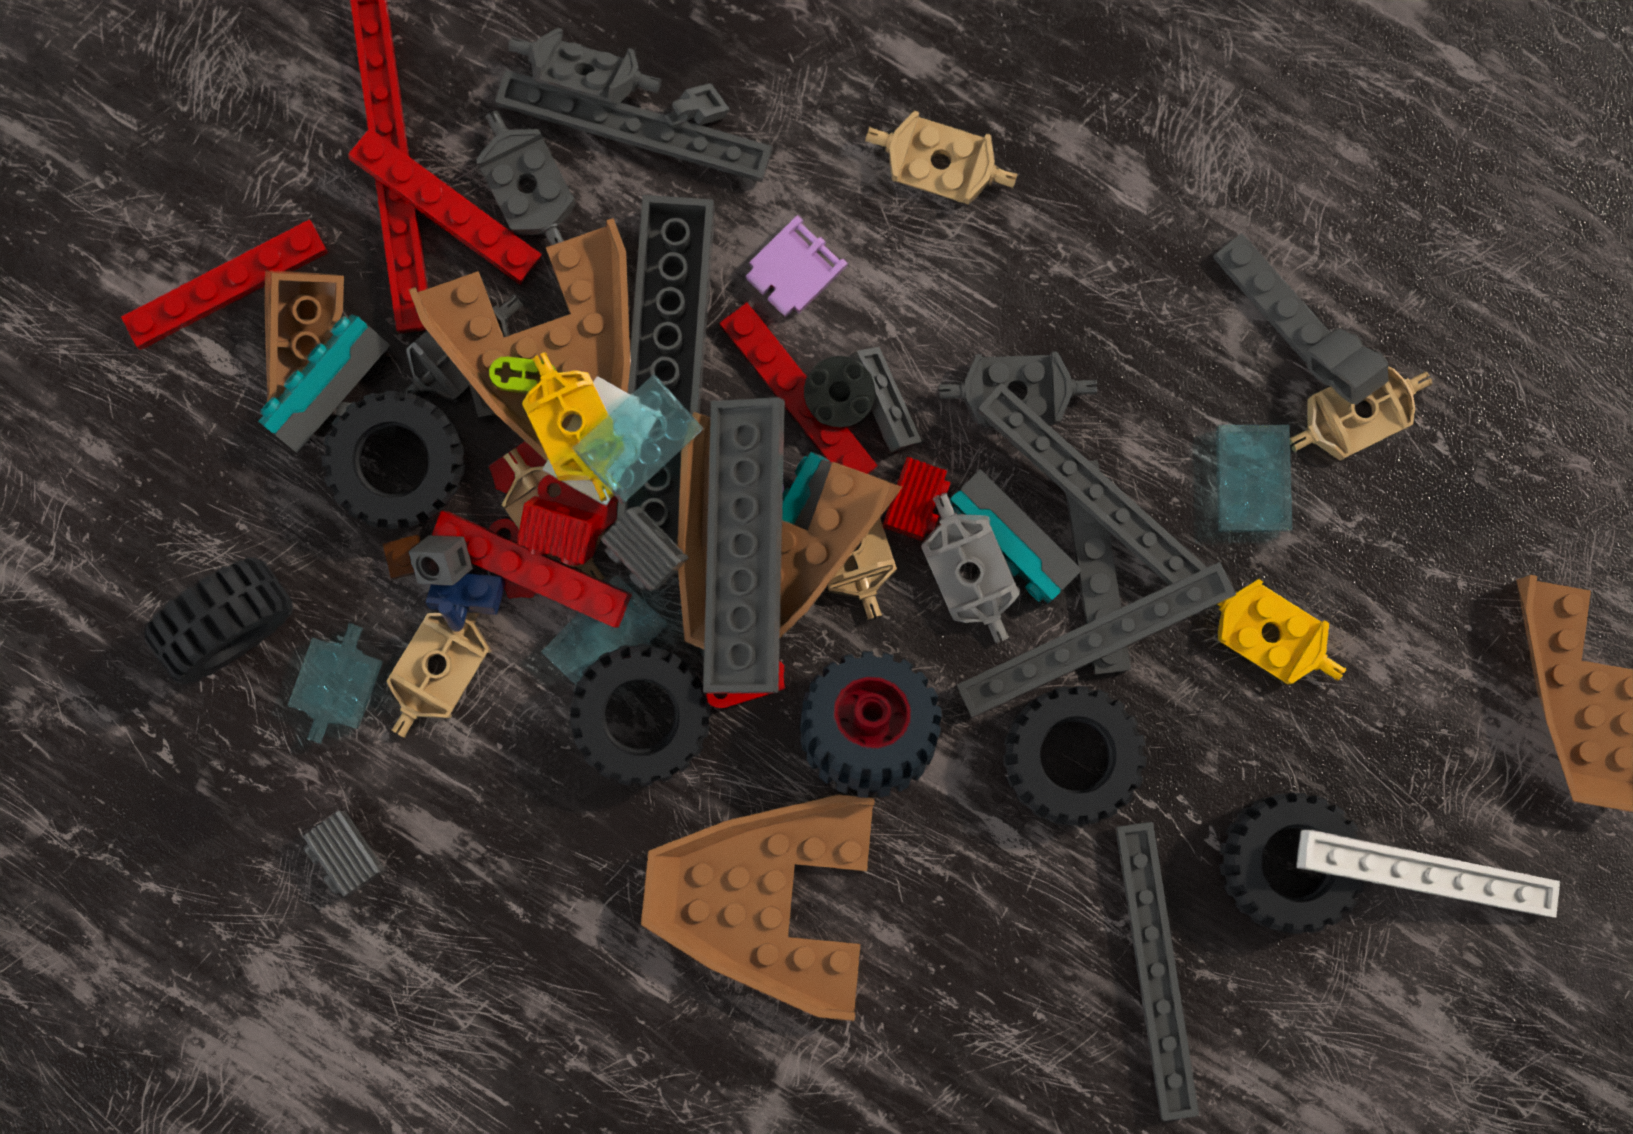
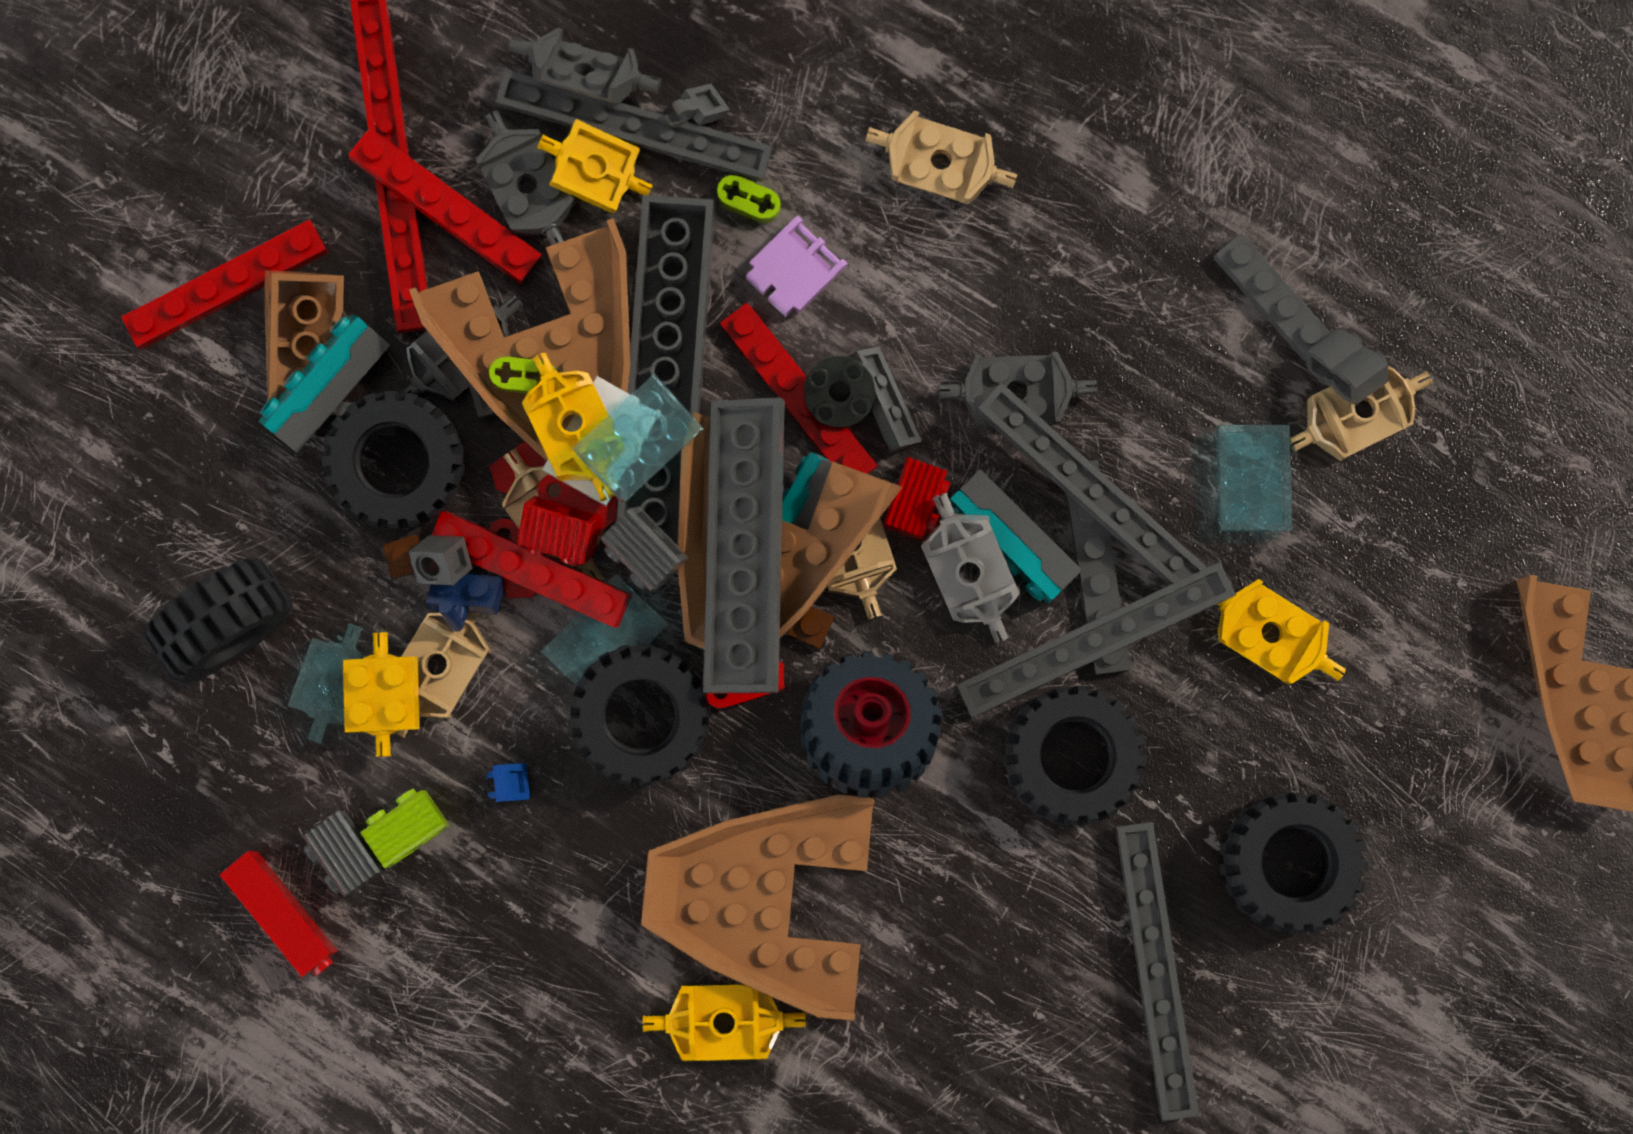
white plate [1297,830,1560,917] -> none
none -> red brick [220,851,338,977]
none -> yellow plate [343,632,420,757]
none -> lime brick [360,789,450,868]
none -> blue tile [486,763,530,802]
none -> yellow plate [537,119,652,214]
none -> yellow plate [643,985,806,1061]
none -> lime beam [717,175,781,224]
none -> reddish brown plate [788,606,835,650]

